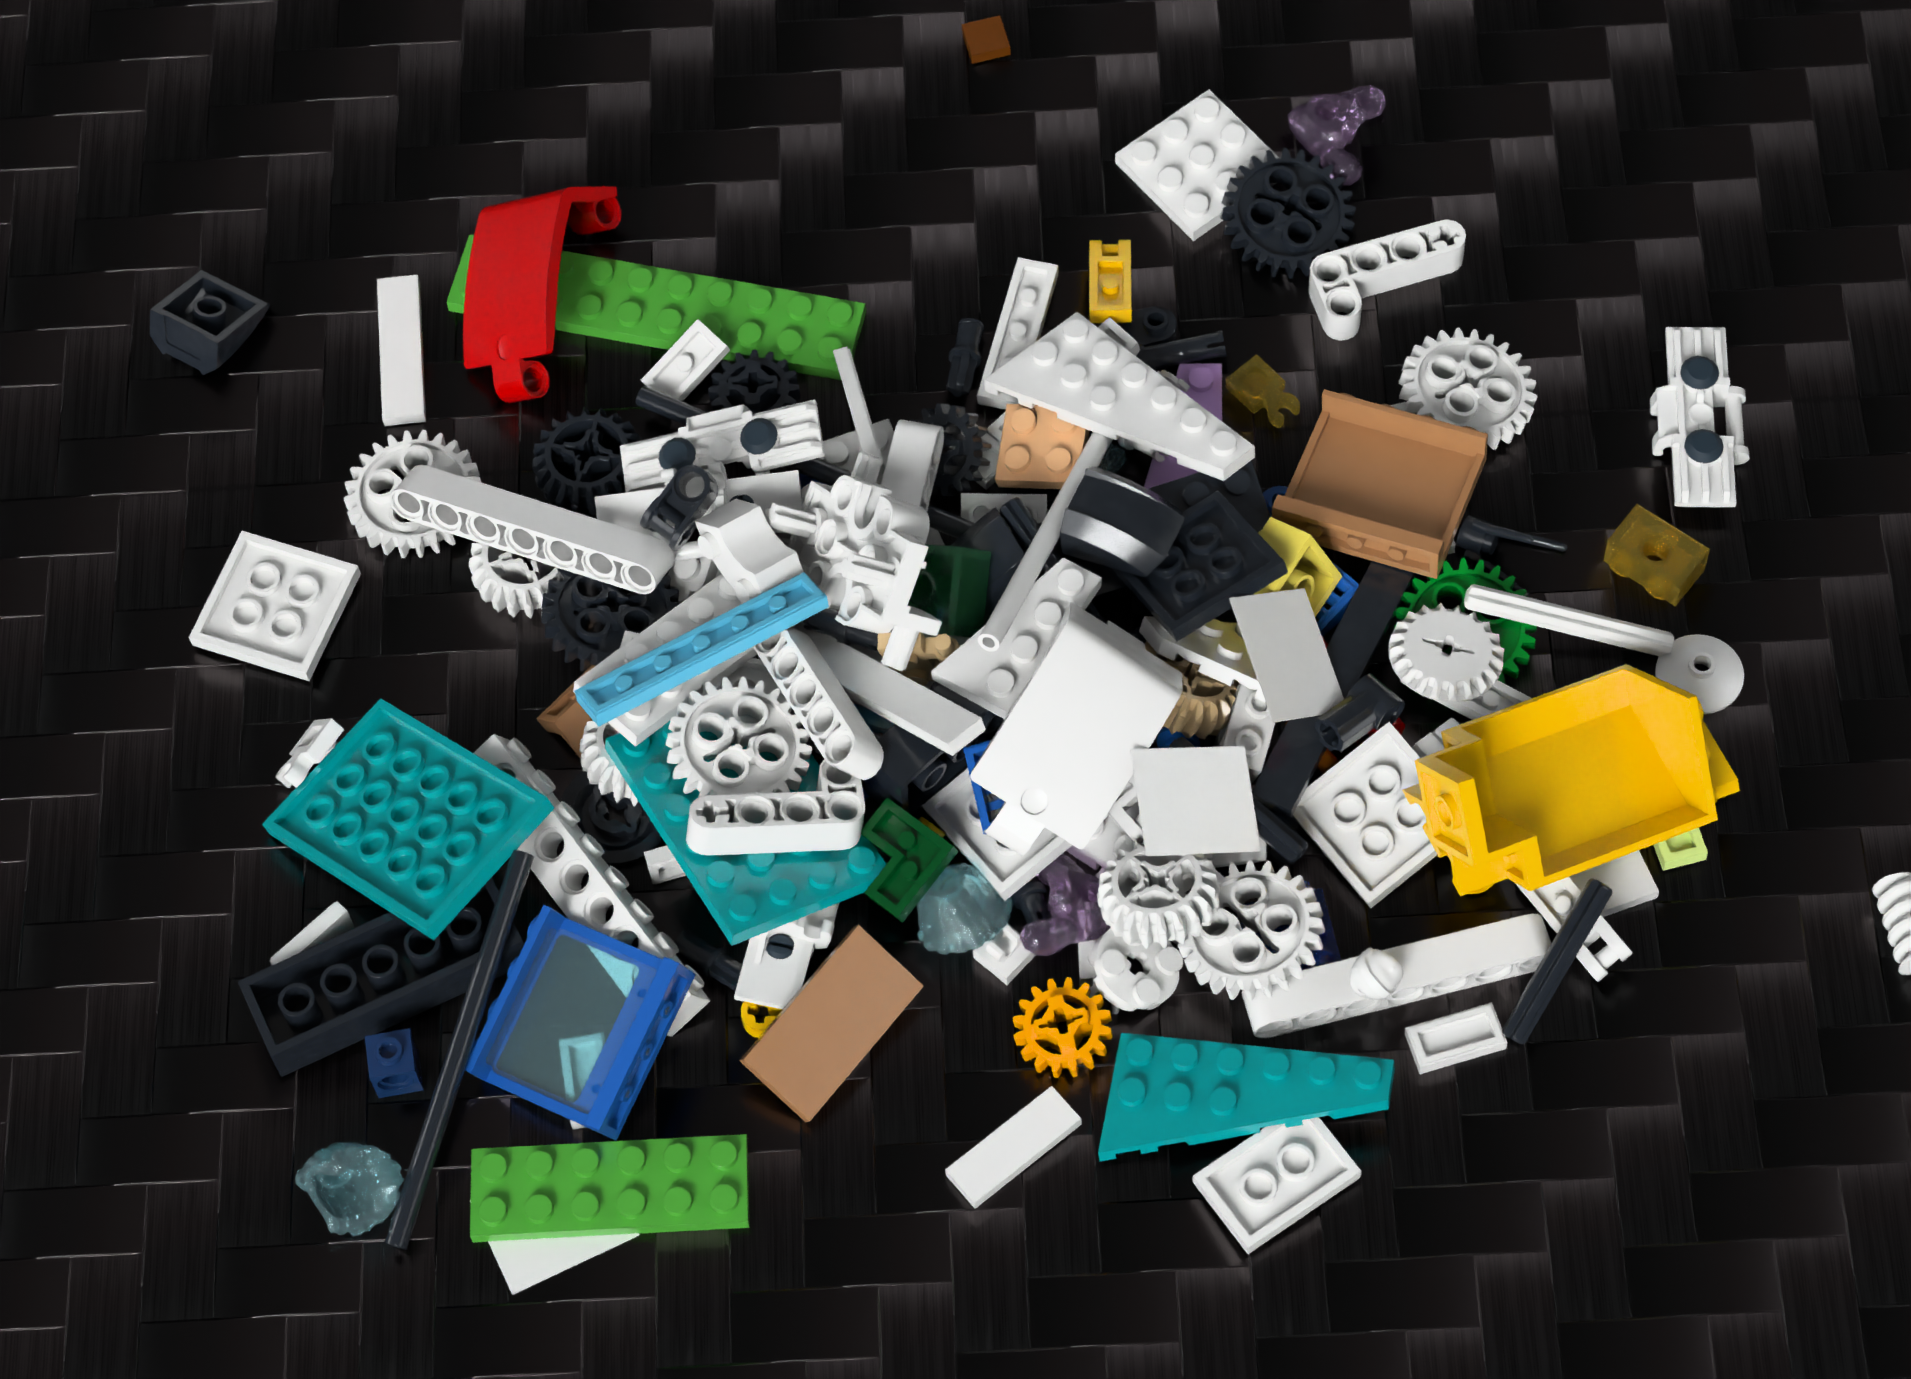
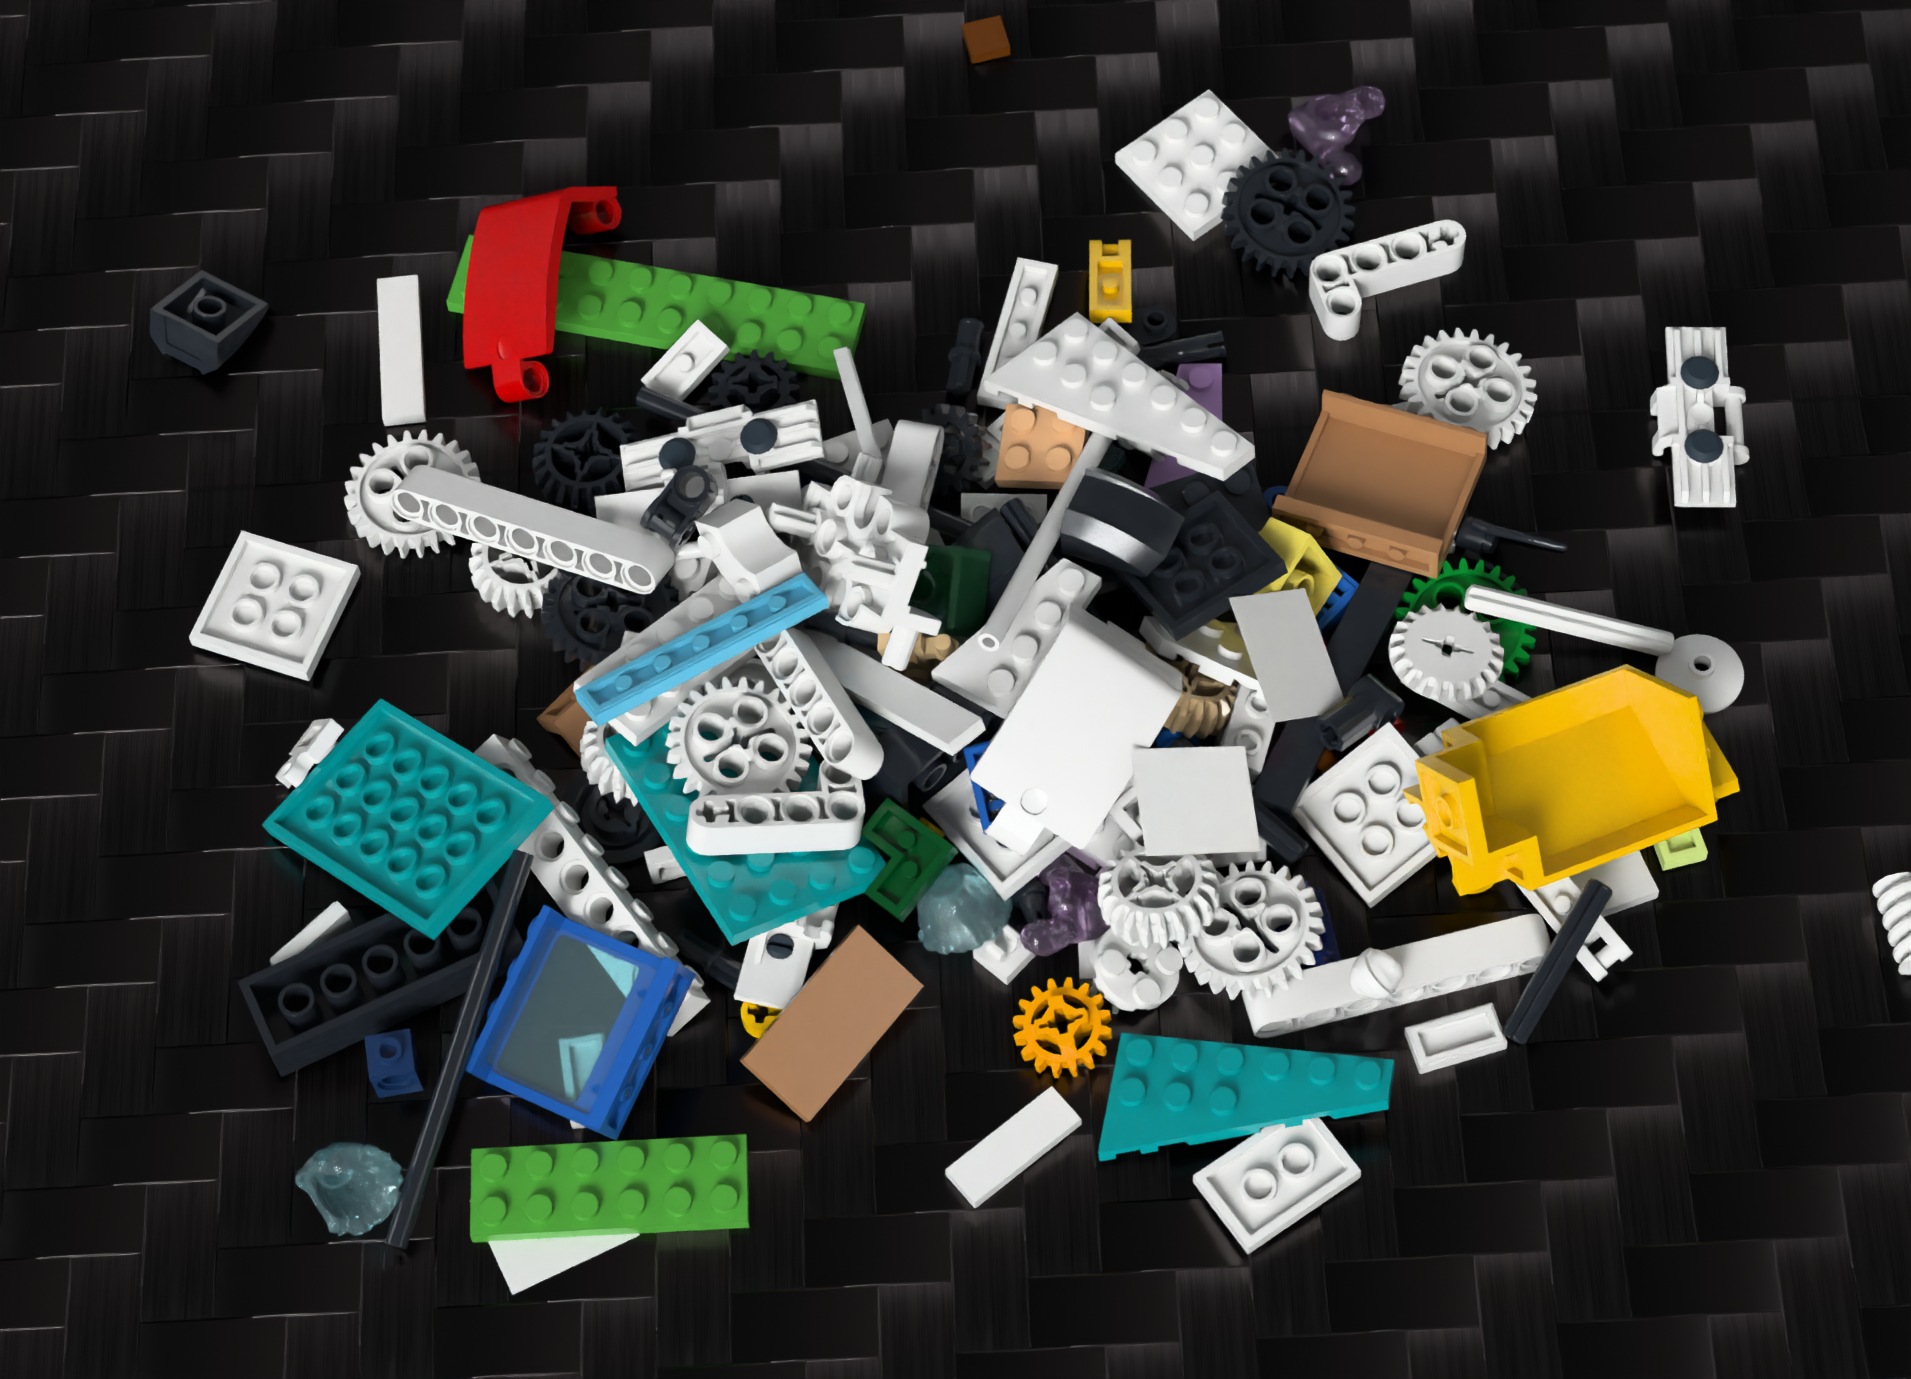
clear yellow plate [1225,354,1300,428] -> none
clear yellow brick [1603,504,1710,606] -> none

